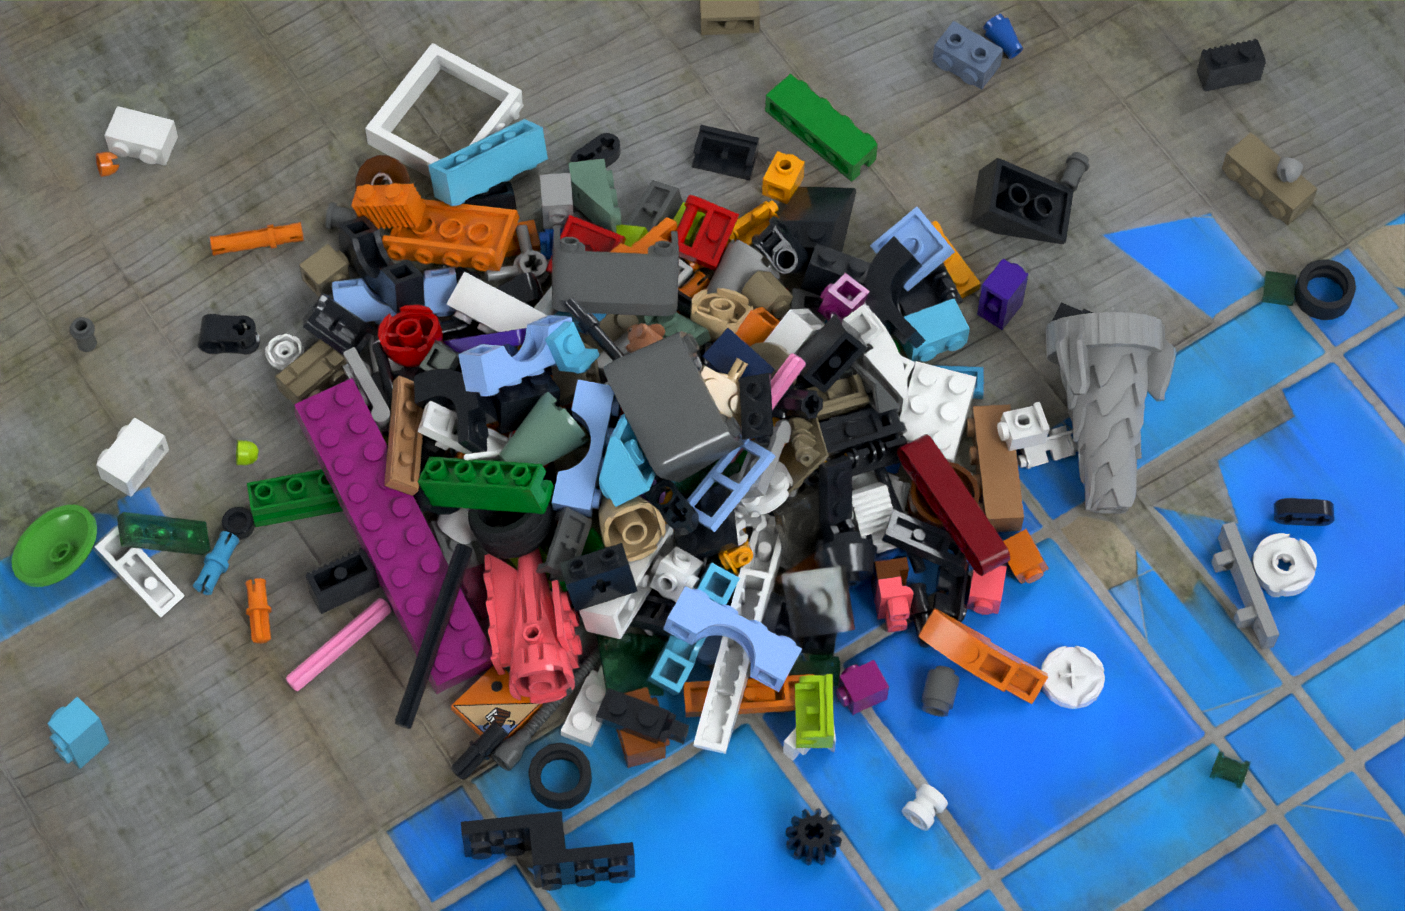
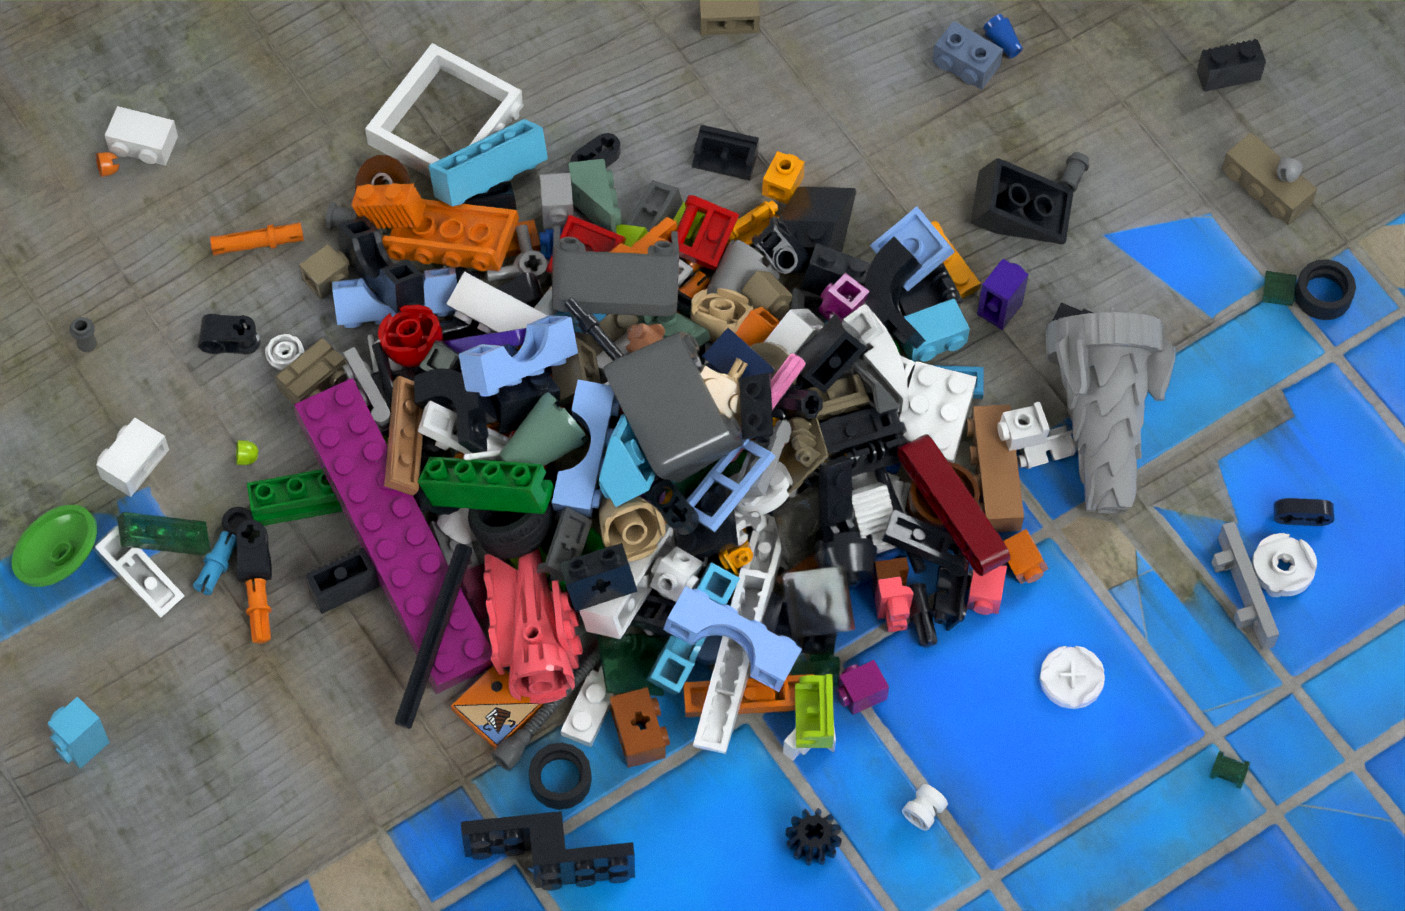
bright pink axle [286,598,391,691] -> none
black hinge [303,293,374,355] -> none
black axle [451,721,509,780] -> none
medium azure bracket [545,321,600,374] -> none
black hinge [596,688,689,744] -> none
green brick [765,74,878,182] -> none
orange slope [918,608,1048,704] -> none
dark grey brick [921,666,960,717] -> none
none -> black piece [236,520,272,583]

